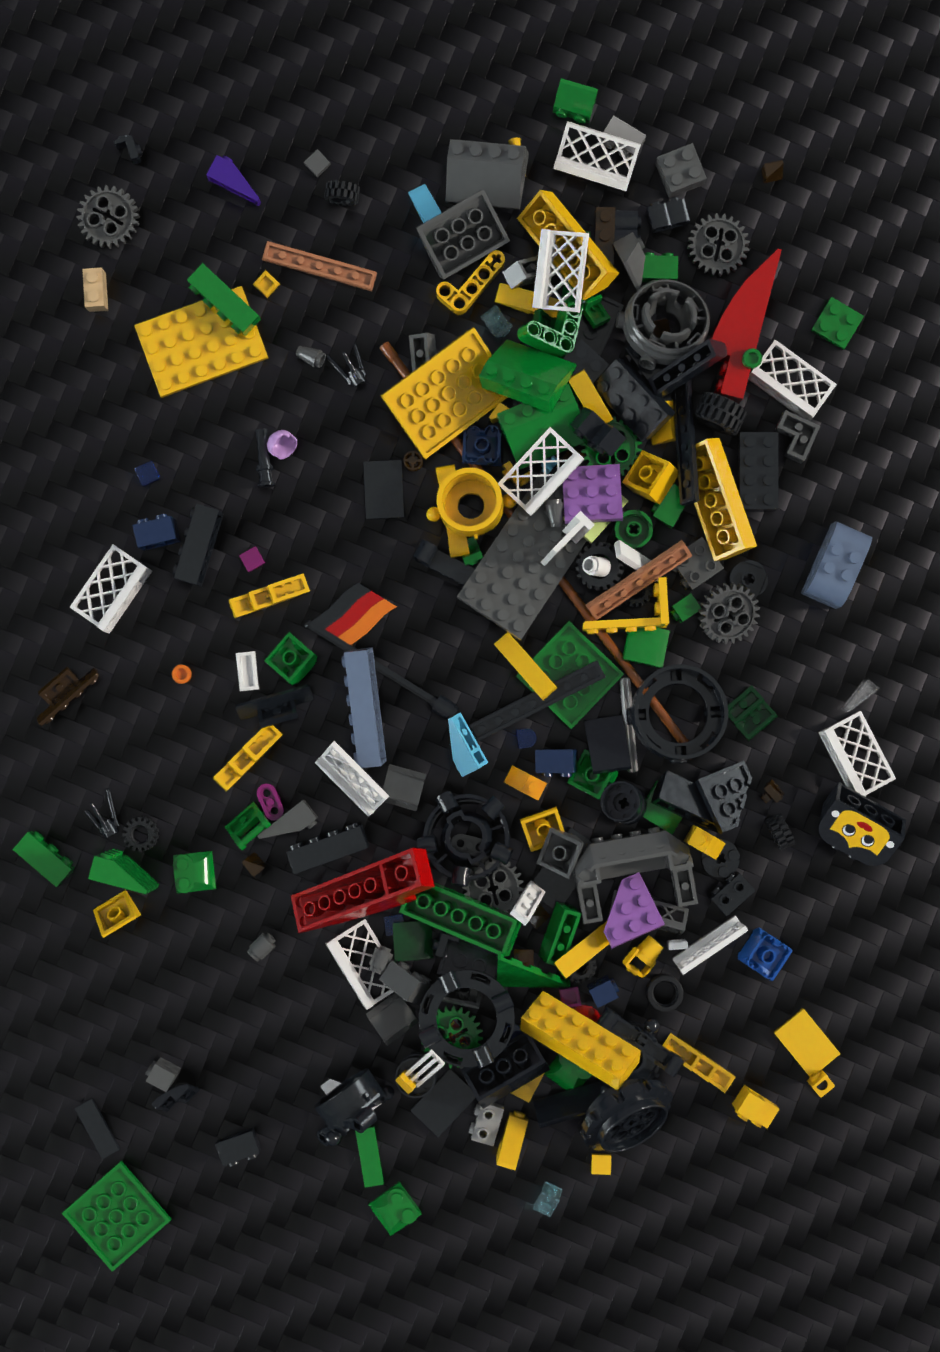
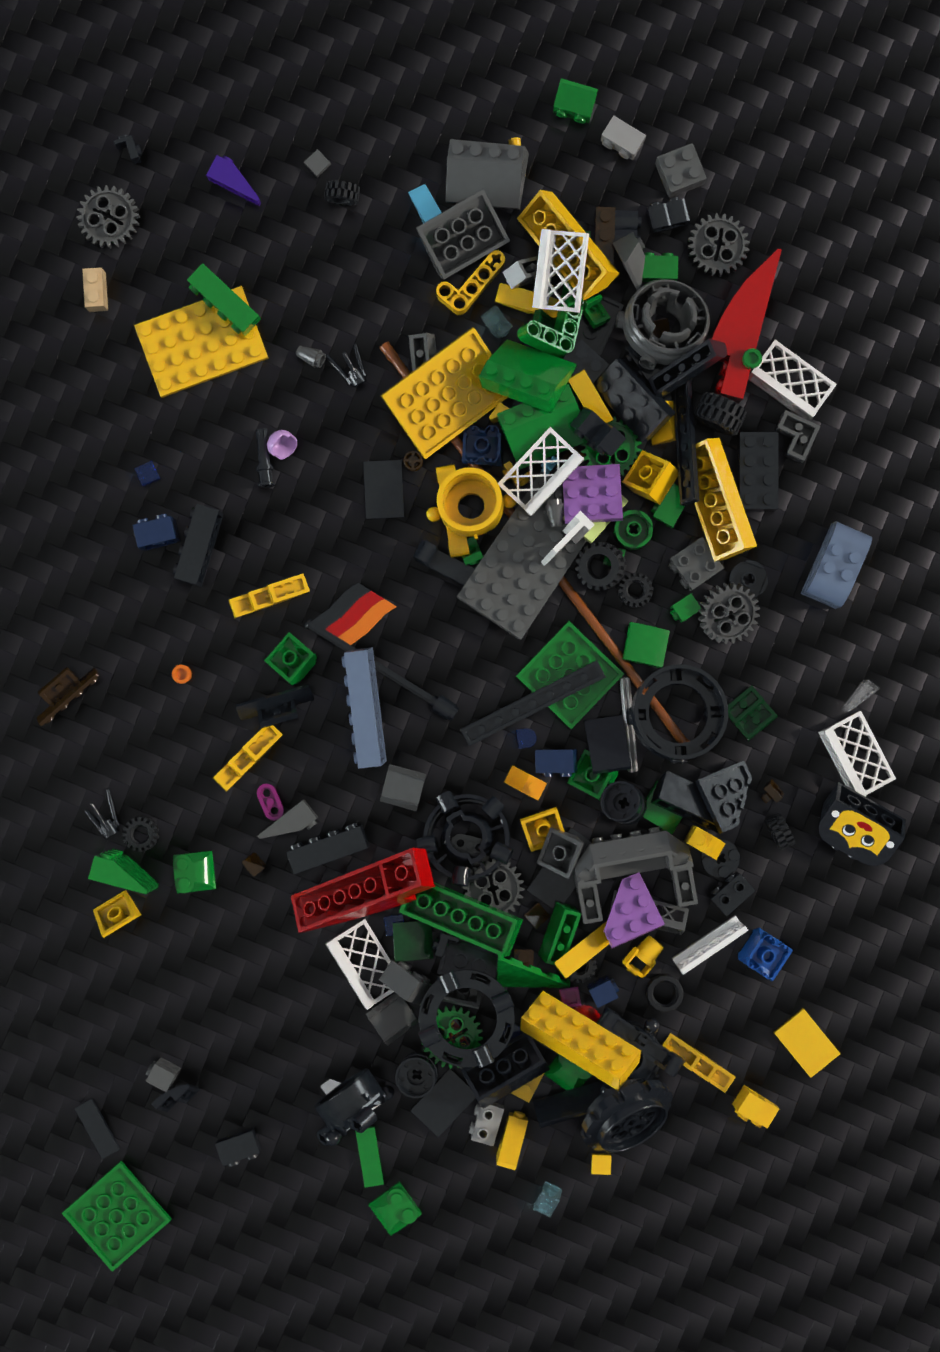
green brick [13,831,75,887] -> none
white fence [70,544,152,634] -> none
green plate [225,802,272,851] -> none
white tile [236,651,259,691] -> none
magenta tile [239,546,265,572] -> none
dark grey brick [247,933,276,962] -> none
yellow tile [253,270,280,298] -> none
nougat tile [262,241,377,291] -> none
white fence [315,741,389,817] -> none
dark grey brick [368,945,393,975] -> none
yellow tile [395,1069,416,1095] -> none
white tile [405,1049,445,1088] -> none
medium azure slope [448,712,488,777] -> none
yellow tile [494,632,557,700] -> none
white tile [510,880,545,925] -> none
white fence [553,121,641,191] -> none
white brick [582,556,611,577] -> none
yellow bracket [582,577,669,634] -> none
nougat tile [586,540,692,620] -> none
white tile [614,540,658,582] -> none
white tile [667,939,688,950] -> none
dark brown slope [761,160,783,183] -> none
yellow bracket [807,1070,835,1097] -> none
green plate [811,297,864,350] -> none

